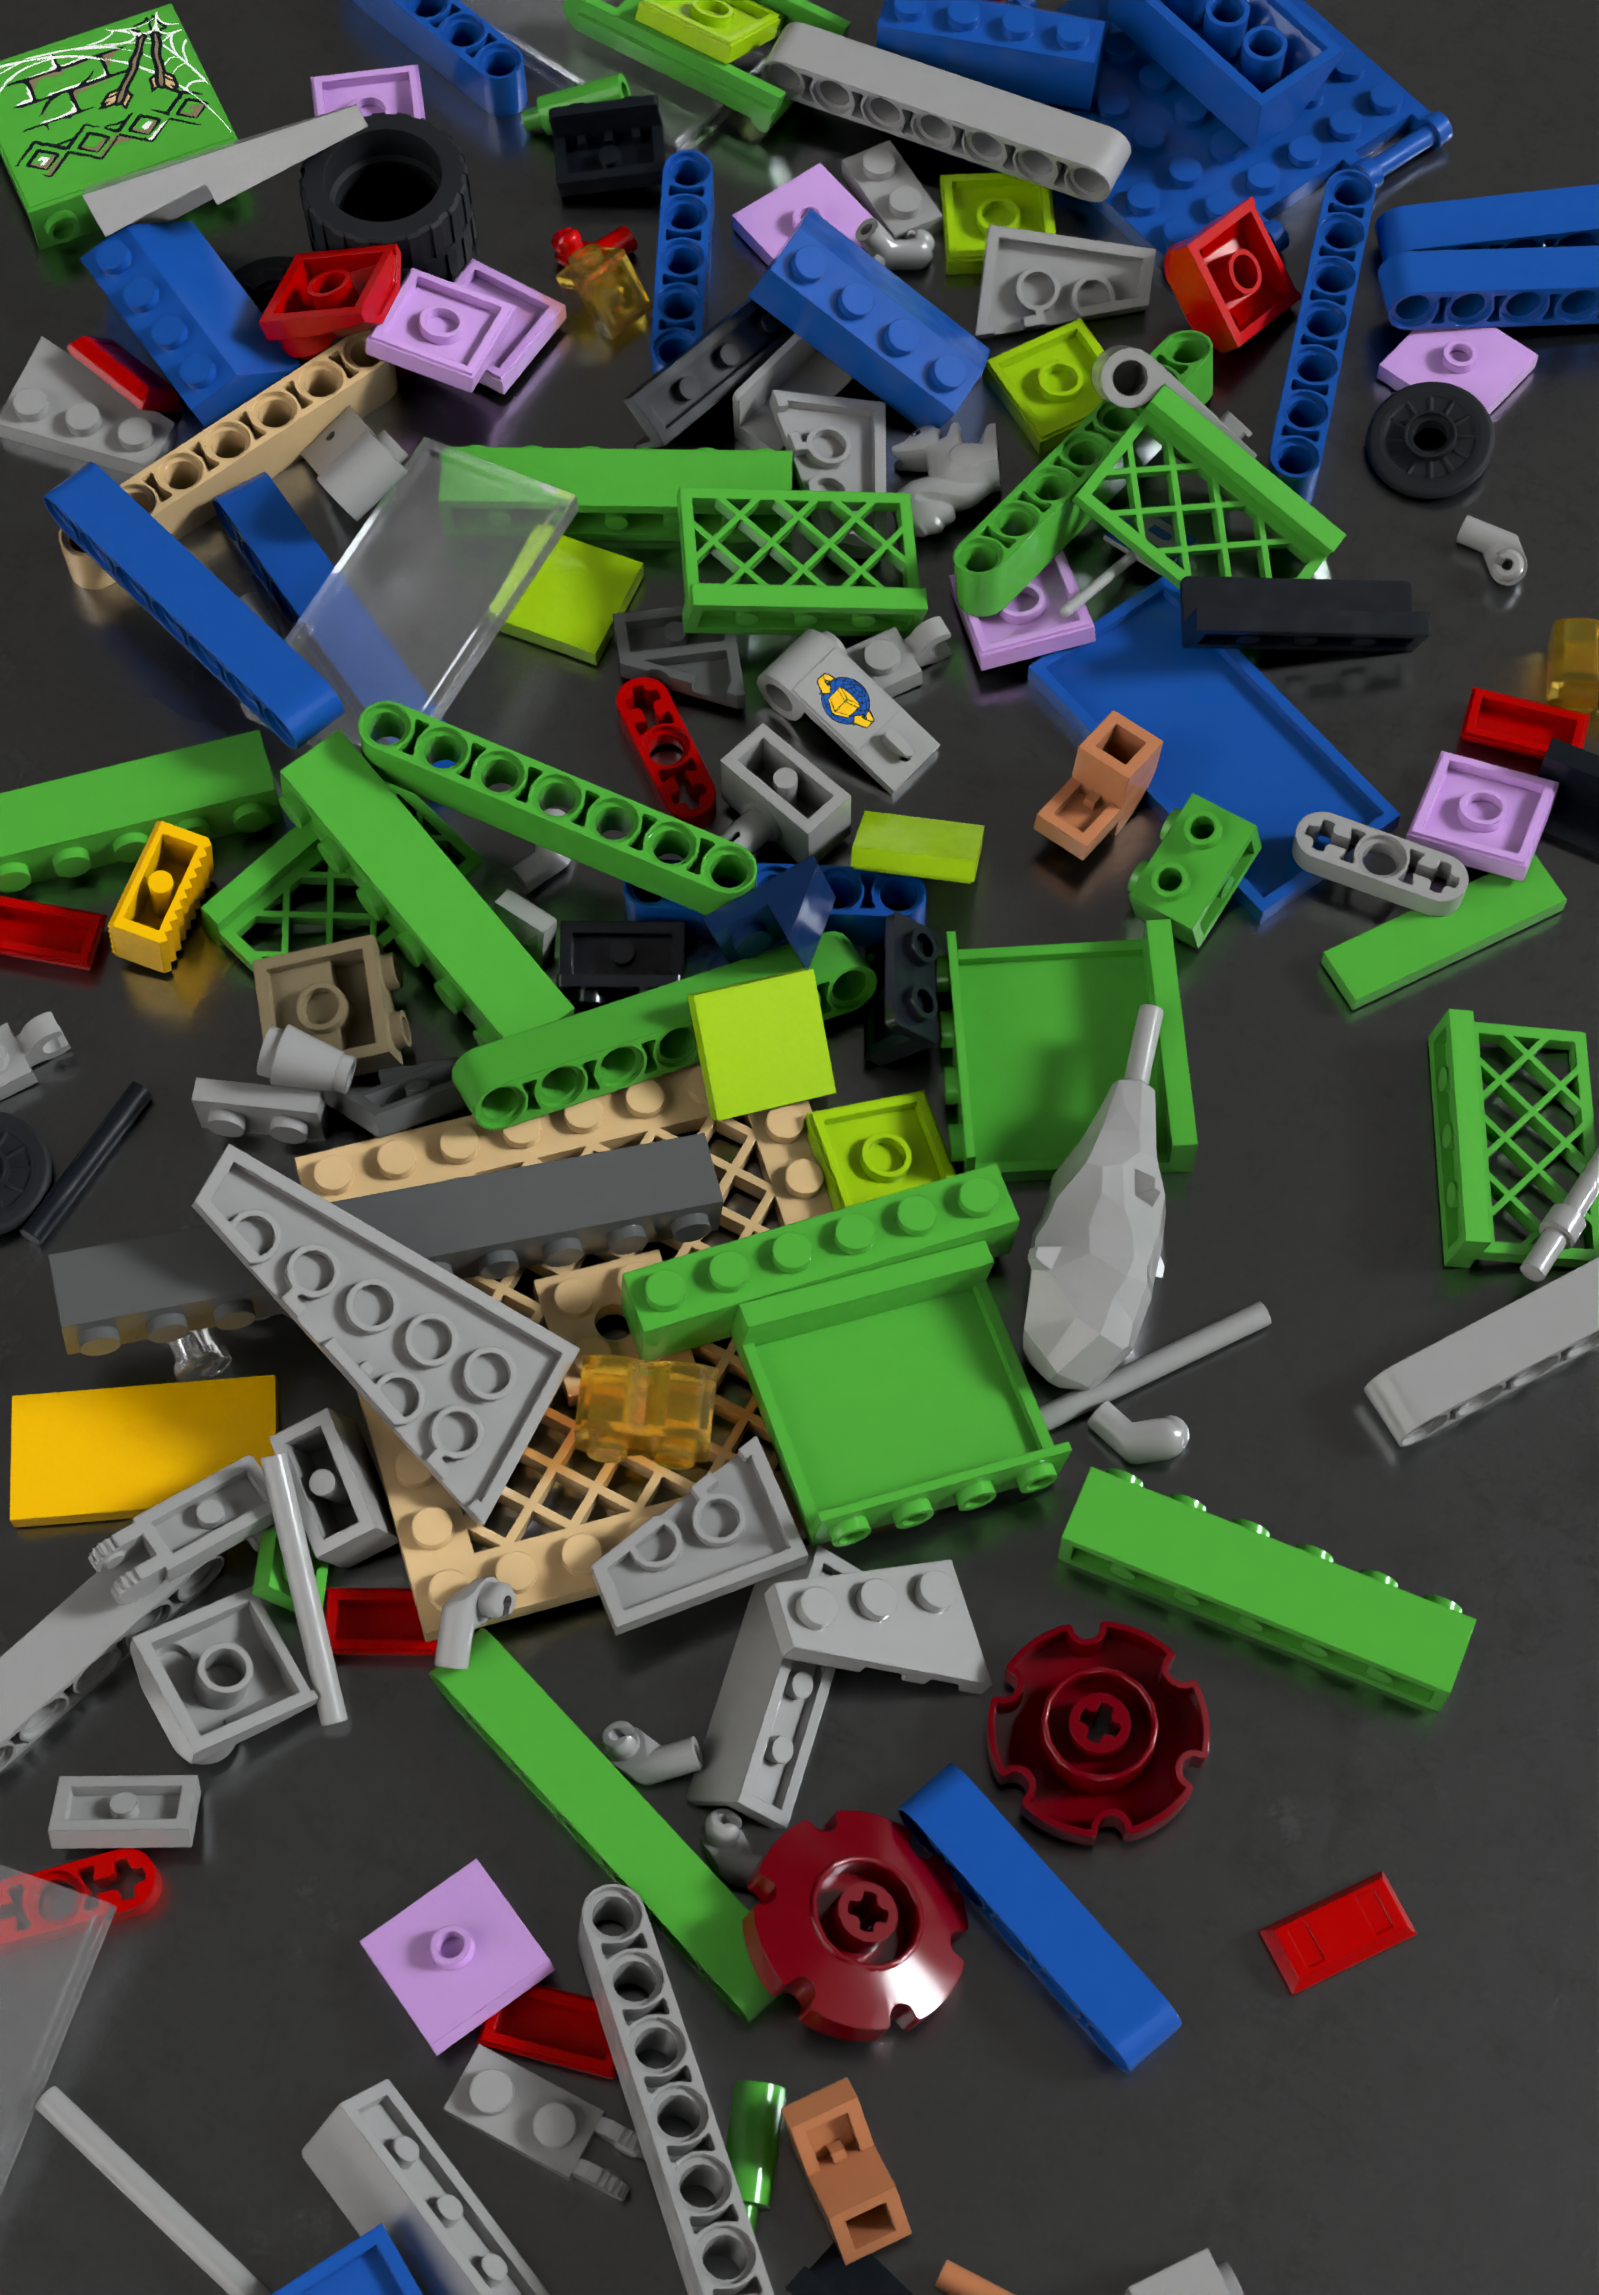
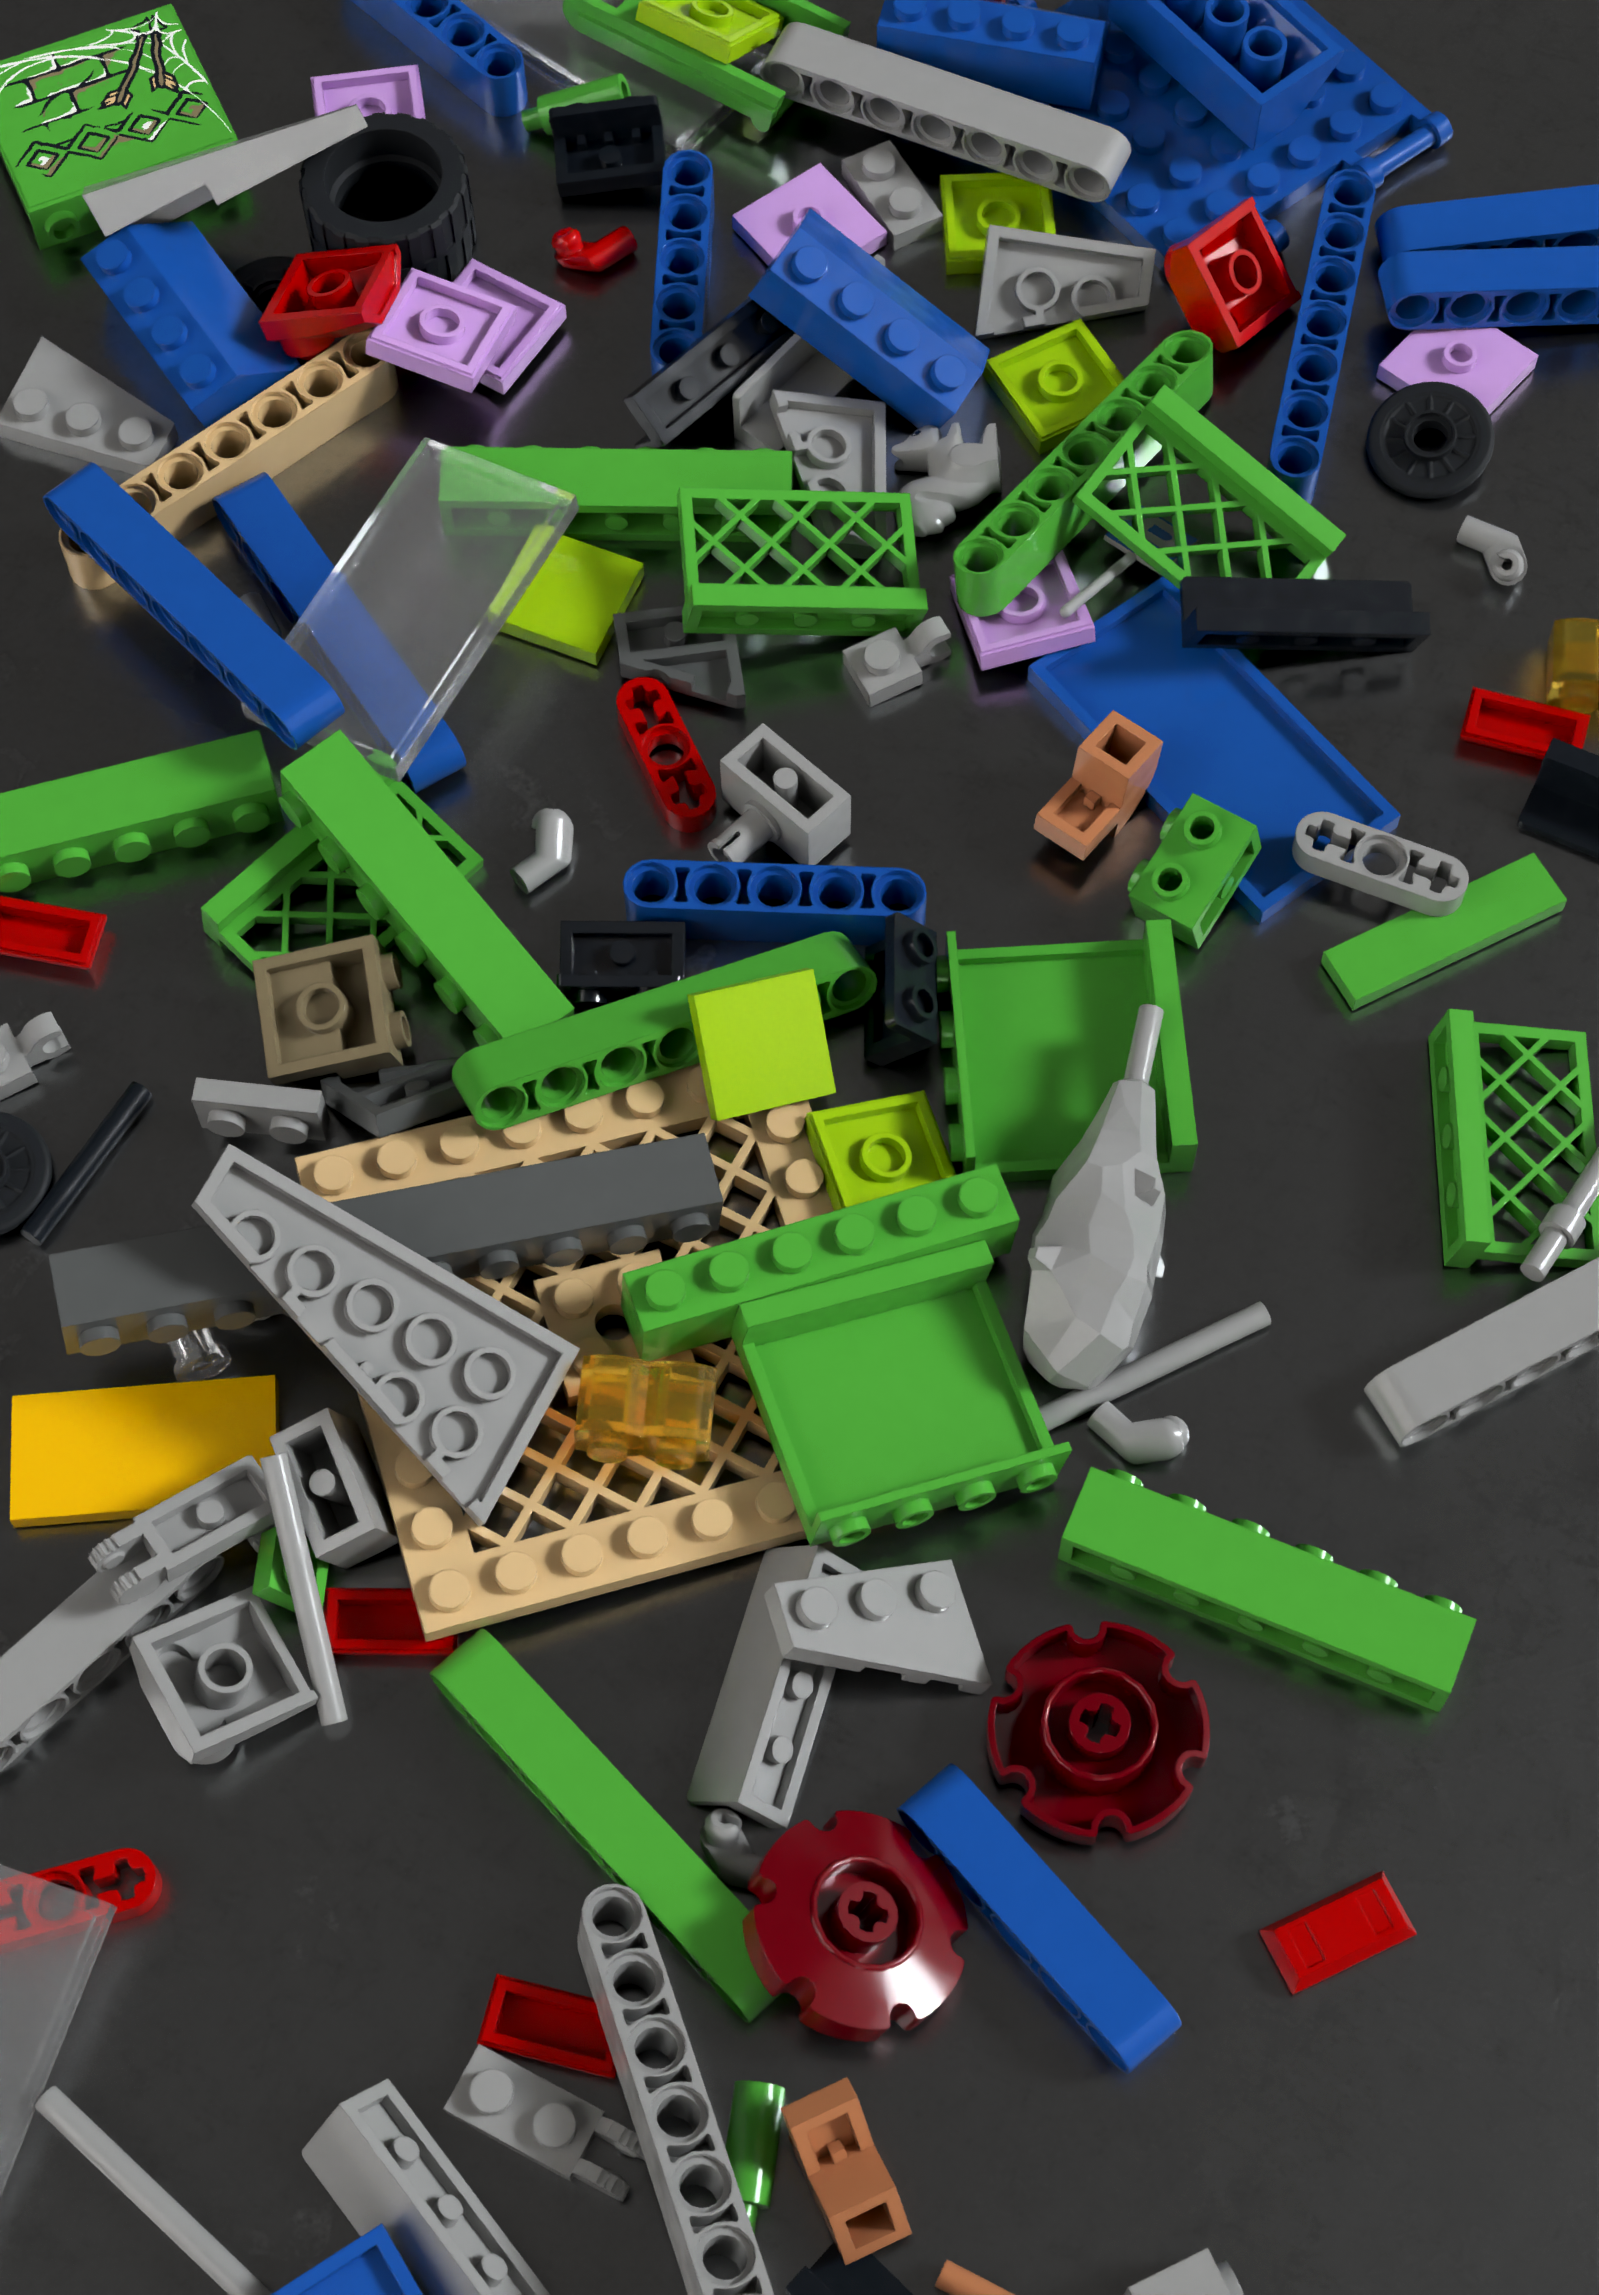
light grey plate [48,1775,201,1849] -> none
red tile [67,336,181,413] -> none
yellow brick [107,821,215,973] -> none
light grey cone [257,1024,357,1094] -> none
light grey door [300,406,409,522] -> none
bright green beam [358,701,758,915] -> none
lavender plate [359,1858,555,2056] -> none
light grey arm [434,1576,516,1669] -> none
light grey tile [494,889,557,970] -> none
clear yellow bracket [555,244,653,339] -> none
light grey wing [591,1435,808,1635] -> none
light grey arm [600,1720,704,1786] -> none
dark blue slope [703,855,836,968] -> none
light grey door [757,629,940,796] -> none
lime tile [850,811,985,884] -> none
light grey arm [855,218,935,270] -> none
light grey door [1091,345,1257,458] -> none
lavender plate [1406,751,1559,882] -> none

